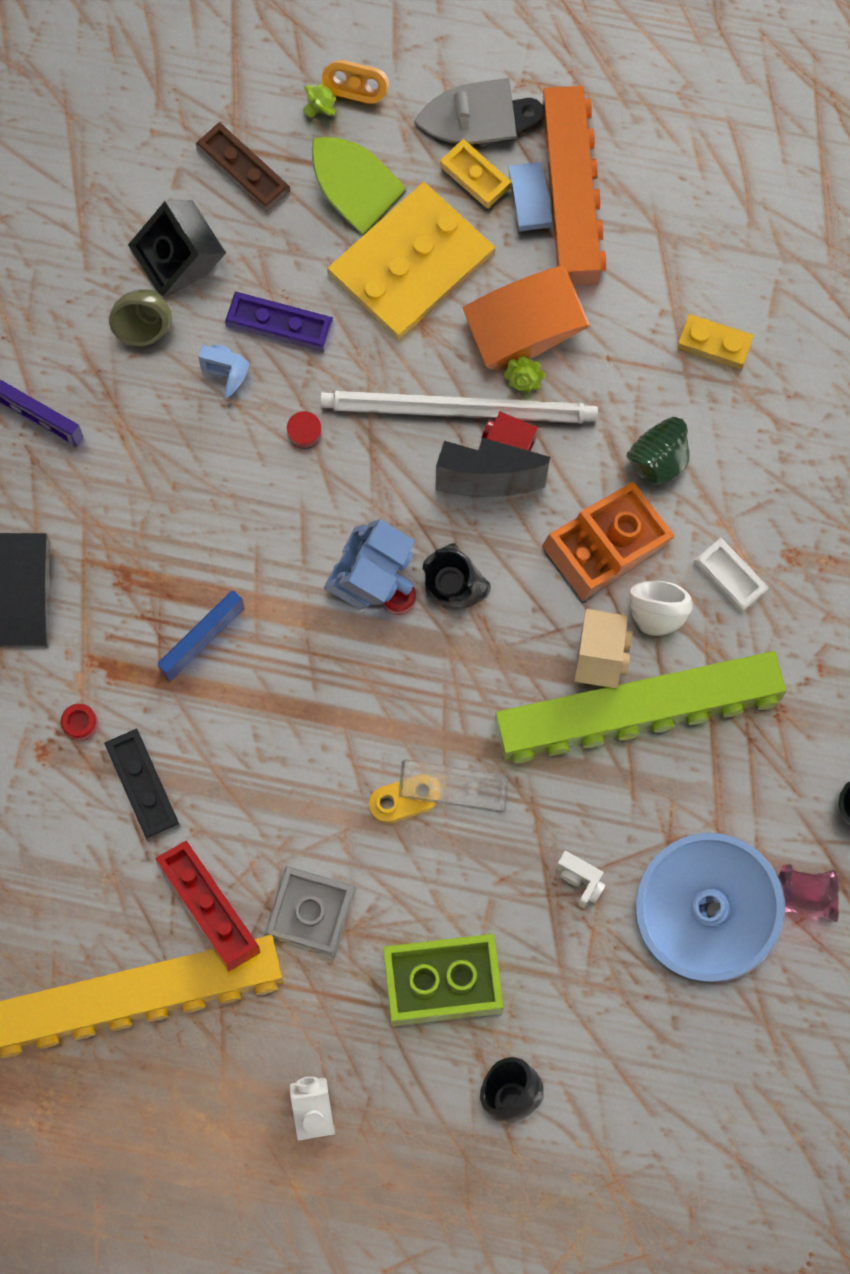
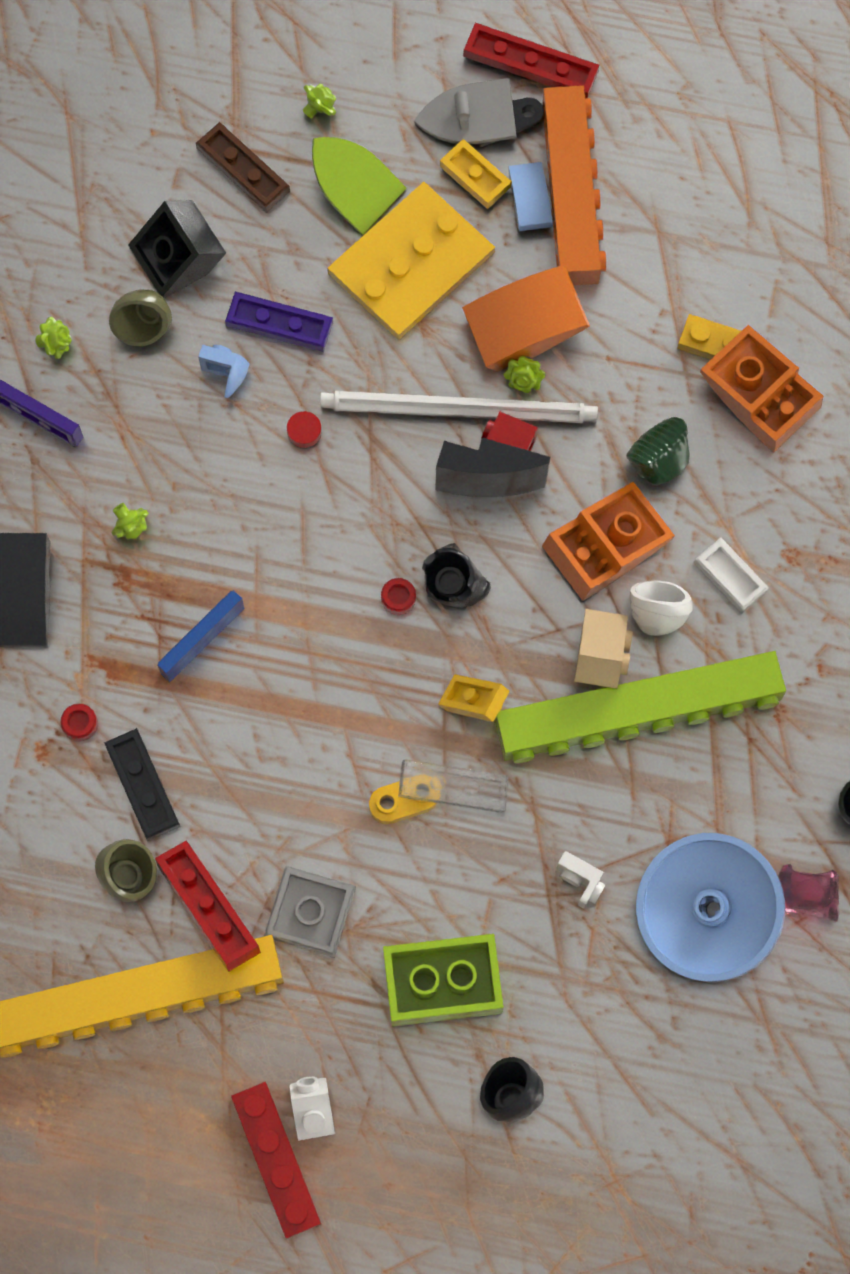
light orange plate [322,60,389,104] -> none
medium blue brick [324,519,415,609] -> none
none -> lime plant [35,317,72,359]
none -> olive hat [95,839,157,902]
none -> lime plant [111,503,149,540]
none -> red plate [231,1081,321,1239]
none -> yellow plate [438,674,510,722]
none -> red plate [463,22,599,98]
none -> orange slope [700,325,824,452]

